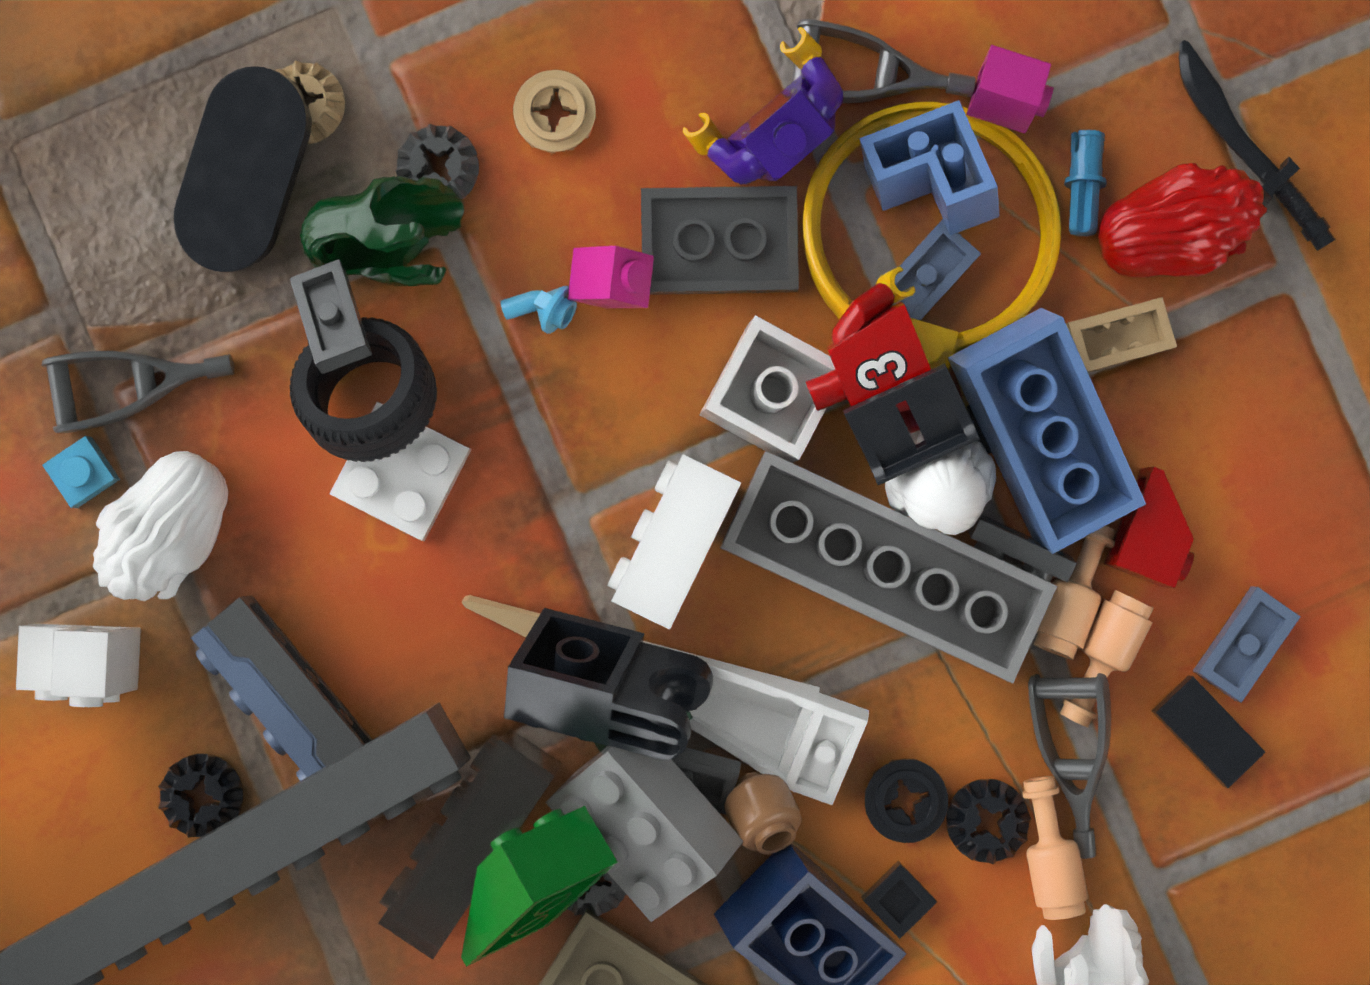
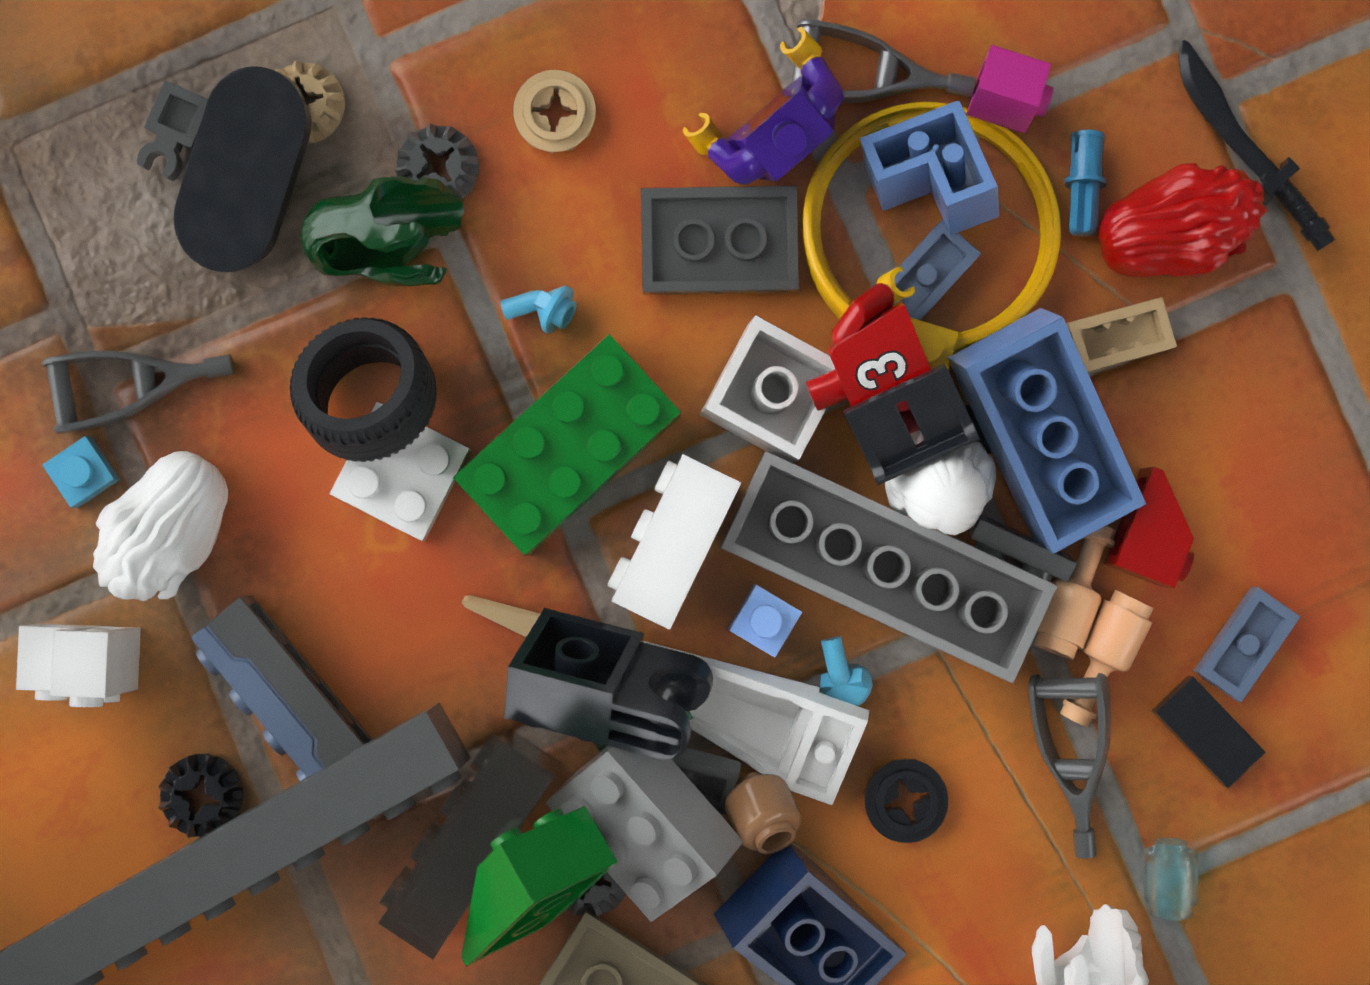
dark grey plate [290,259,372,374] -> none
dark pink brick [567,246,654,309] -> none
black plate [861,861,937,939] -> none
black gear [946,779,1031,864] -> none
light nougat piece [1022,776,1089,920] -> none
none -> dark grey plate [137,80,208,181]
none -> green brick [452,334,681,556]
none -> light blue brick [728,584,802,658]
none -> medium azure plate [820,636,873,706]
none -> clear light blue brick [1144,838,1198,920]

